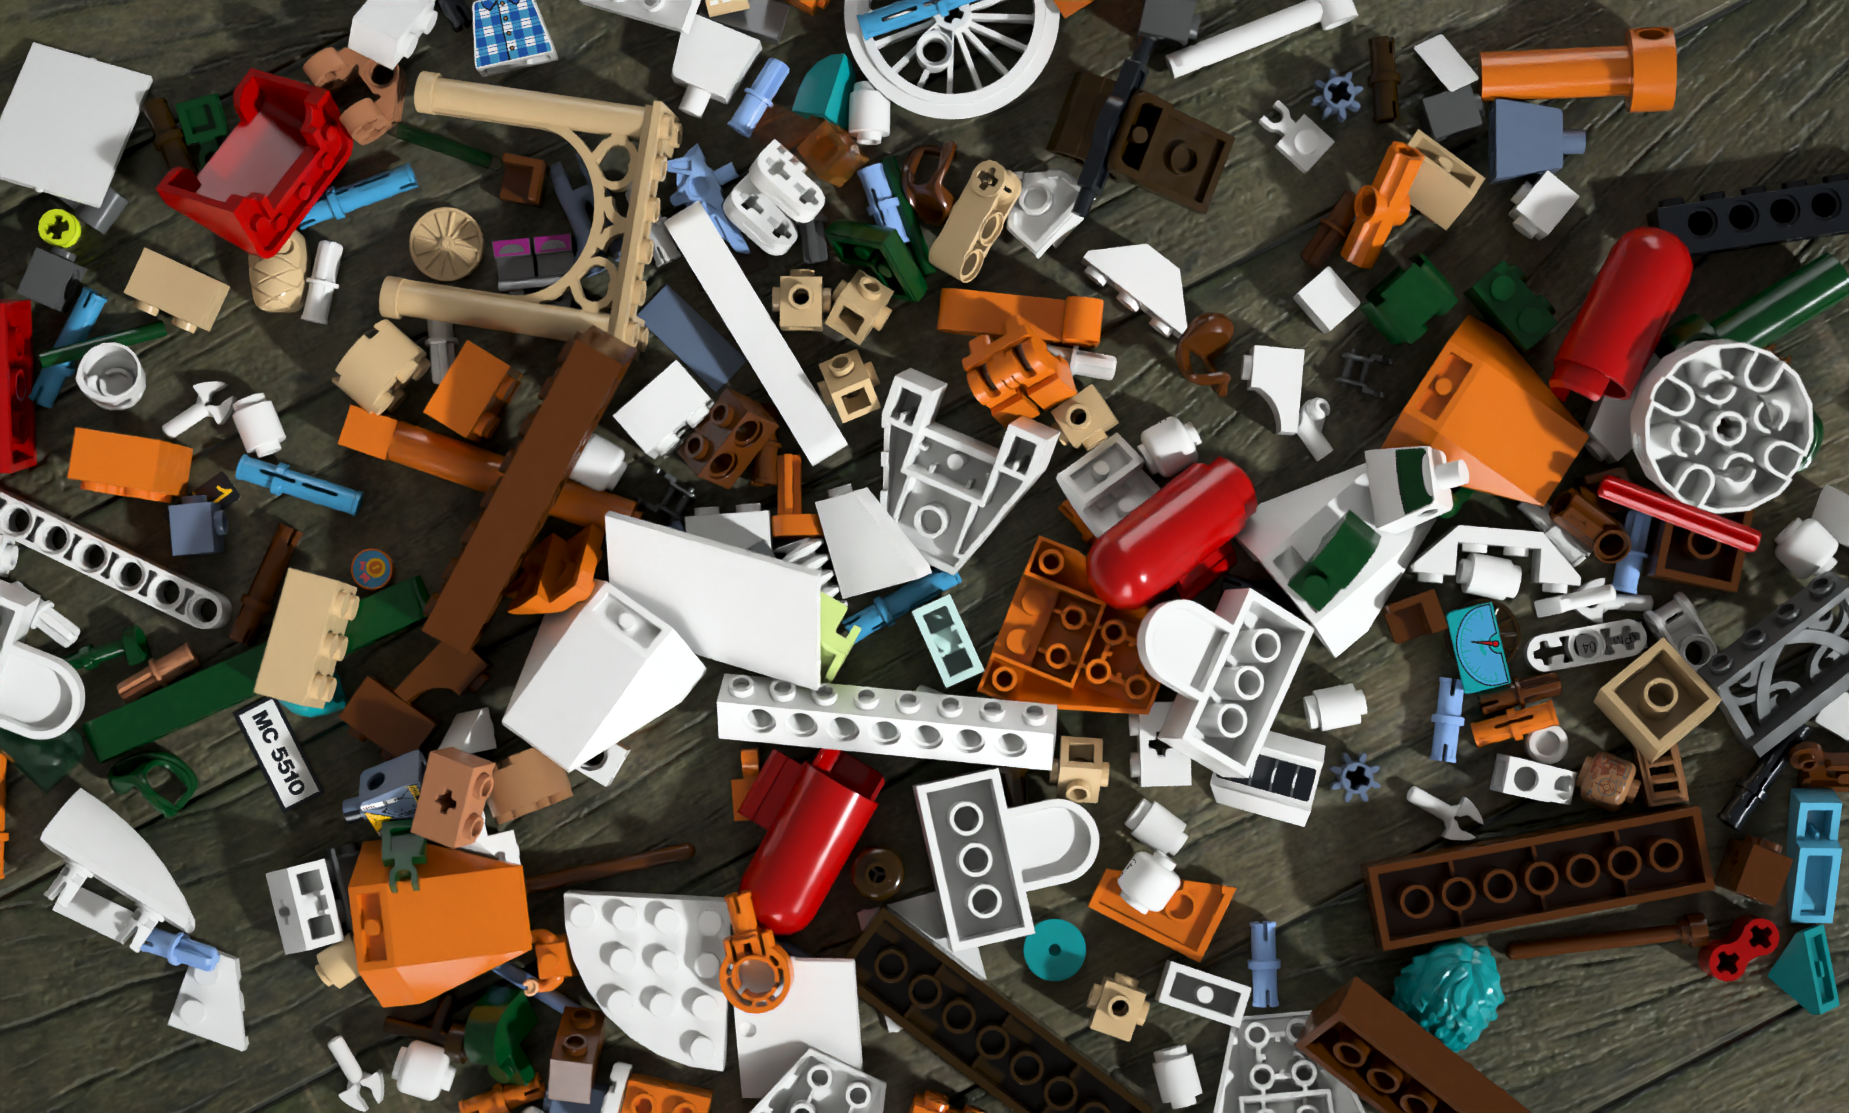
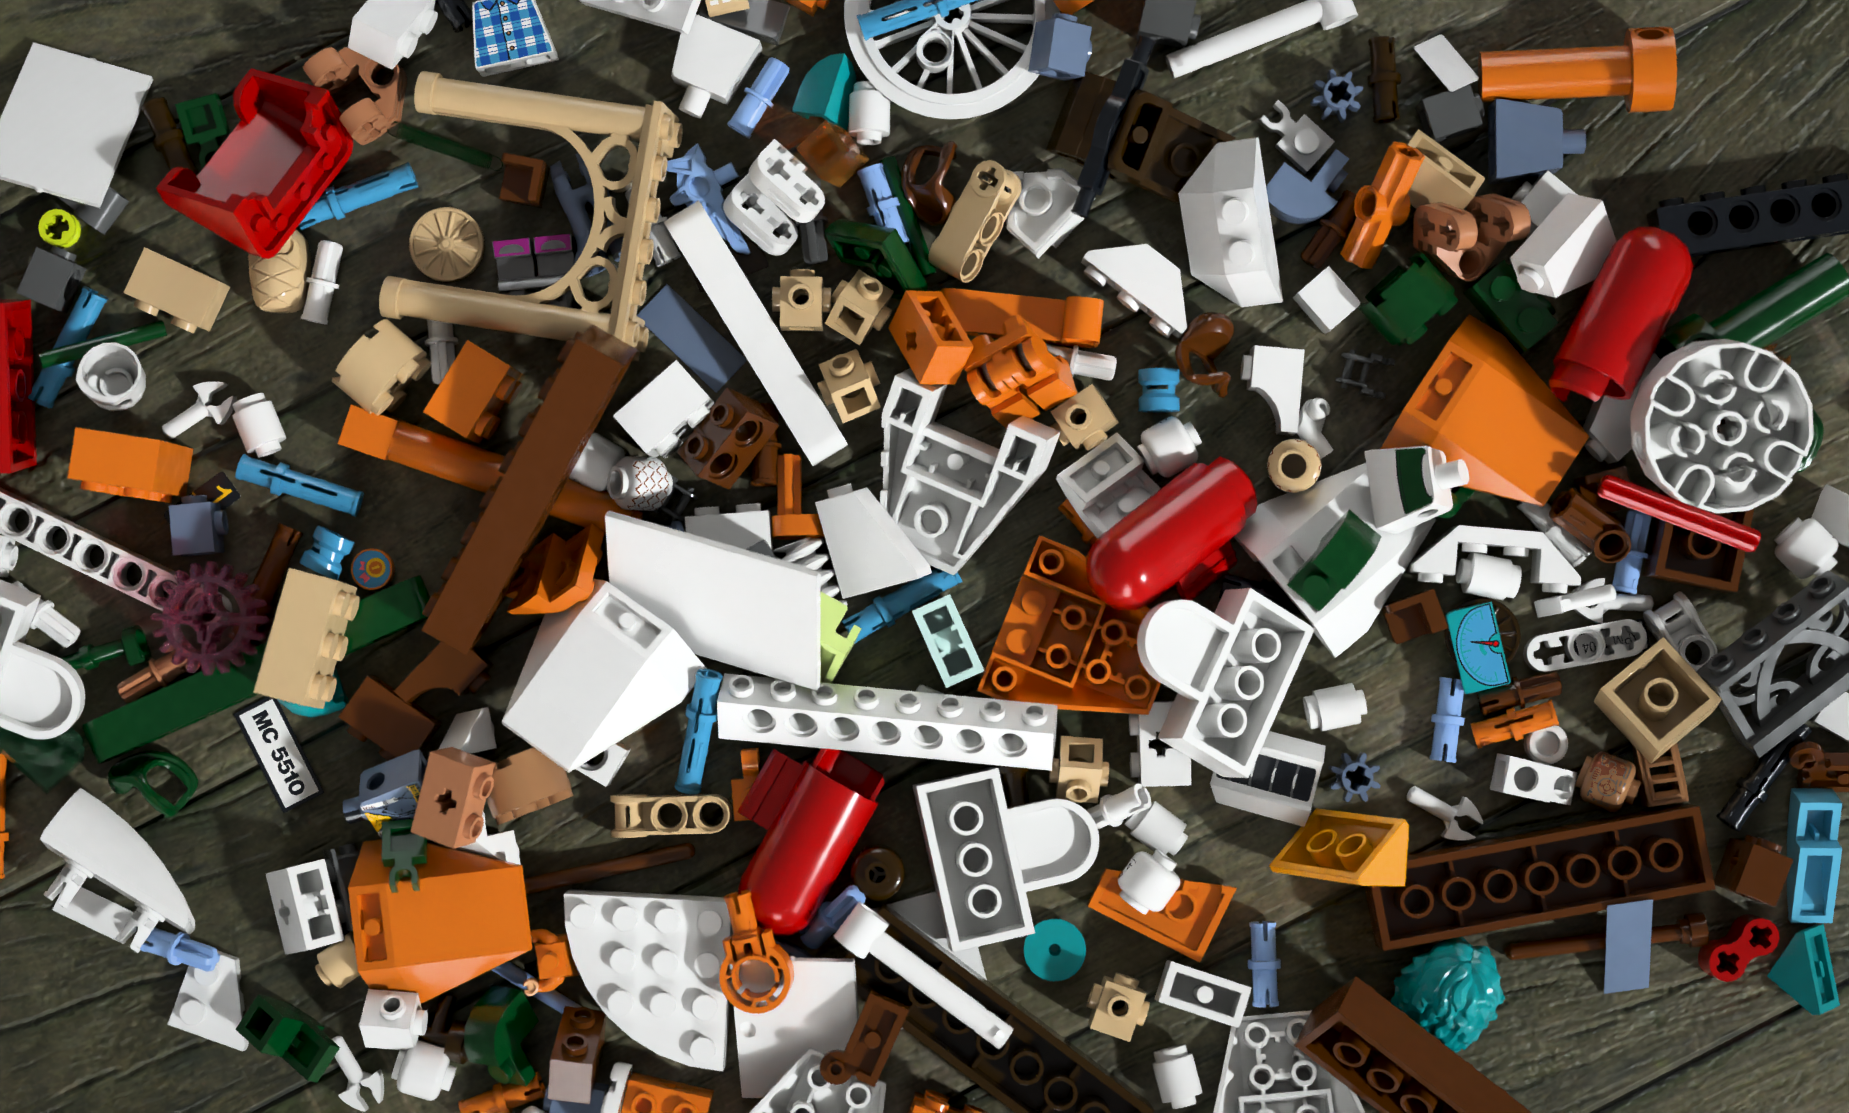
none -> clear pink gear [151,561,268,676]
none -> dark green brick [235,994,340,1083]
none -> dark azure wheel [299,525,355,580]
none -> white brick [359,989,428,1051]
none -> white head [607,456,673,511]
none -> tan piece [610,794,733,838]
none -> dark azure pin [674,669,723,795]
none -> light blue axle [799,885,866,949]
none -> reddish brown hinge [820,990,910,1087]
none -> white piece [833,902,1014,1049]
none -> orange brick [888,290,974,385]
none -> sand blue brick [1028,13,1092,81]
none -> white axle [1086,784,1151,829]
none -> dark azure wheel [1138,368,1180,413]
none -> white wedge [1178,137,1283,307]
none -> sand blue brick [1266,149,1349,224]
none -> tan head [1267,439,1322,493]
none -> light orange slope [1269,808,1409,886]
none -> nougat piece [1413,194,1531,281]
none -> white slope [1510,193,1616,298]
none -> sand blue sticker [1604,899,1653,994]

